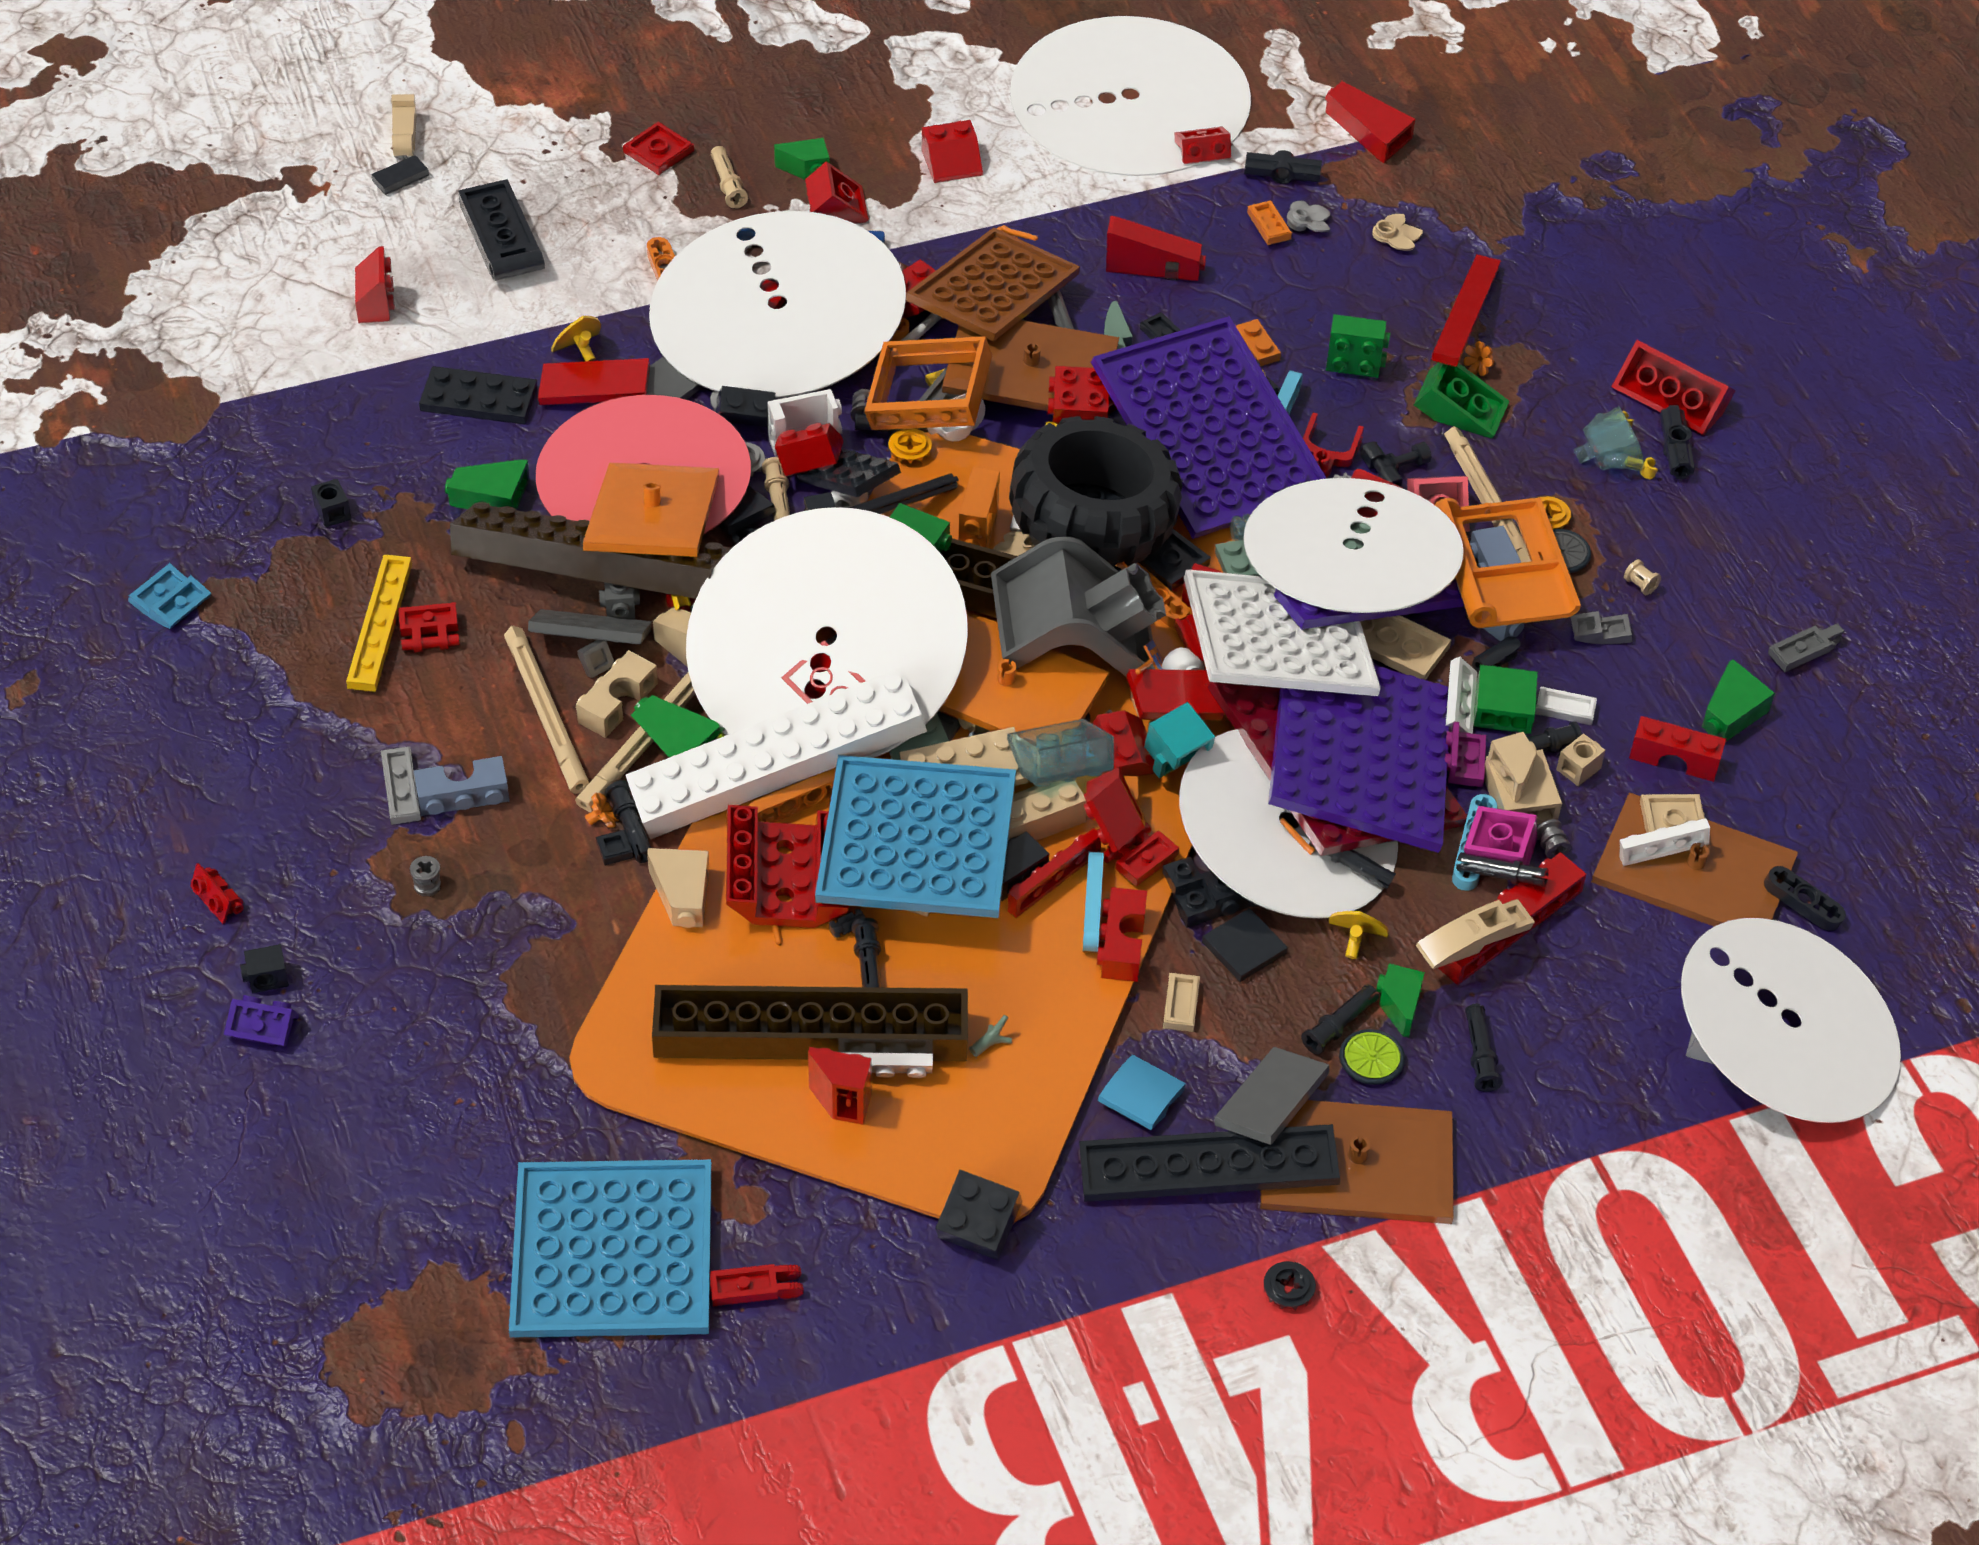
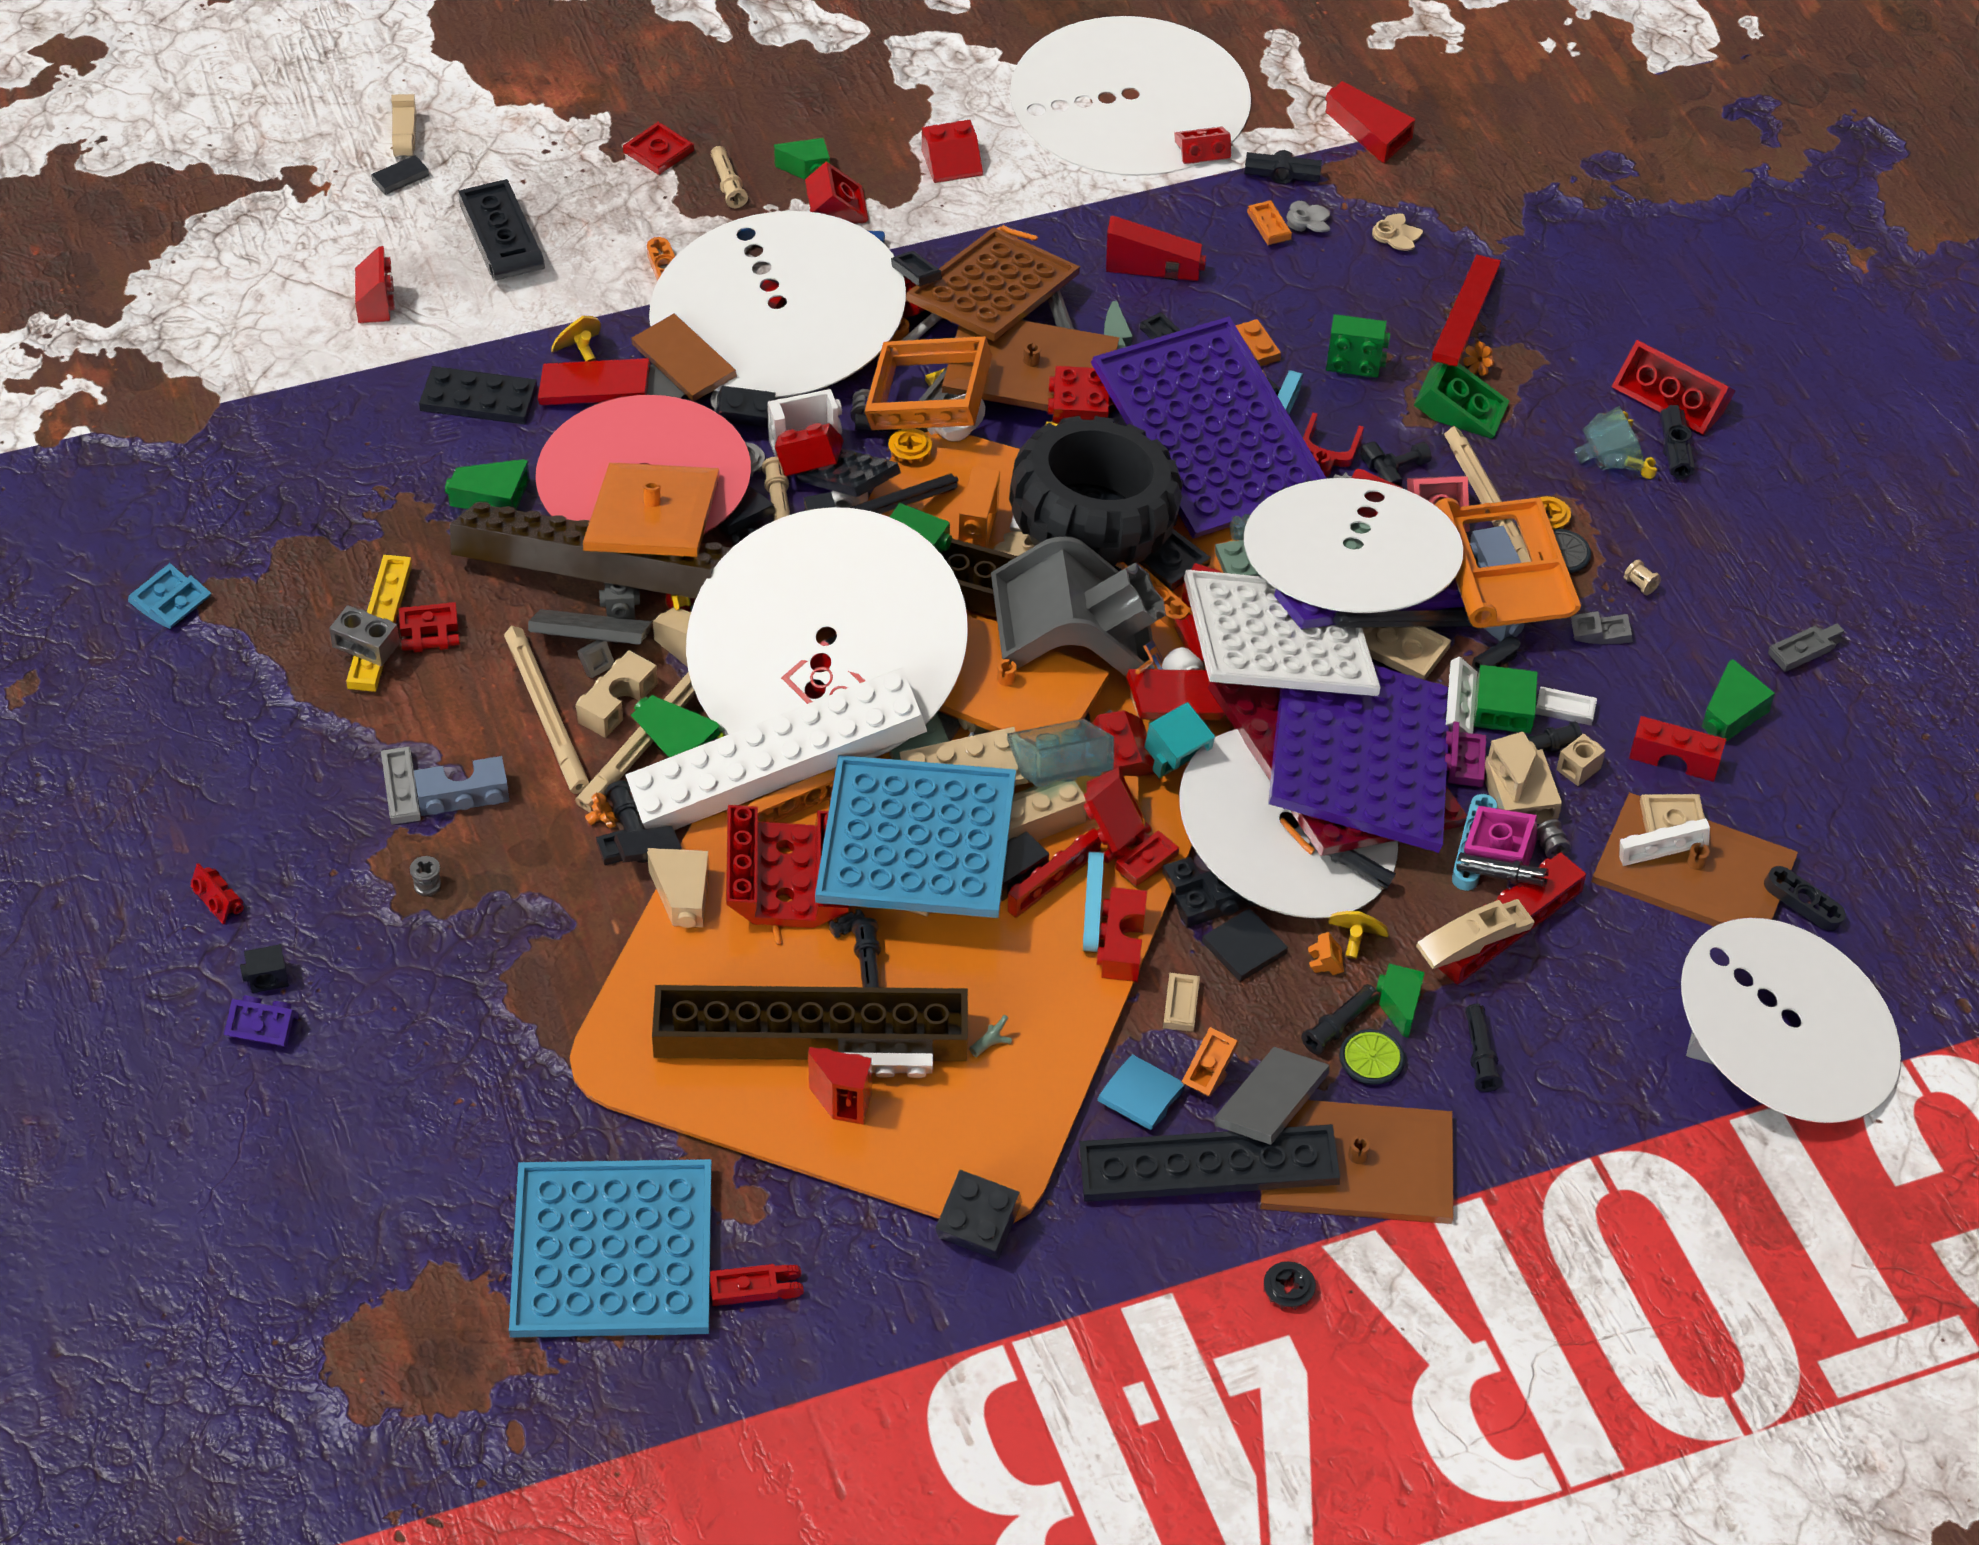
black brick [311,479,351,528] -> none
none -> flat silver brick [329,605,400,666]
none -> black tile [614,826,682,863]
none -> dark orange tile [631,313,737,402]
none -> black tile [891,251,942,287]
none -> orange slope [1181,1027,1239,1097]
none -> orange tile [1308,932,1344,975]
none -> black axle [1333,610,1472,628]

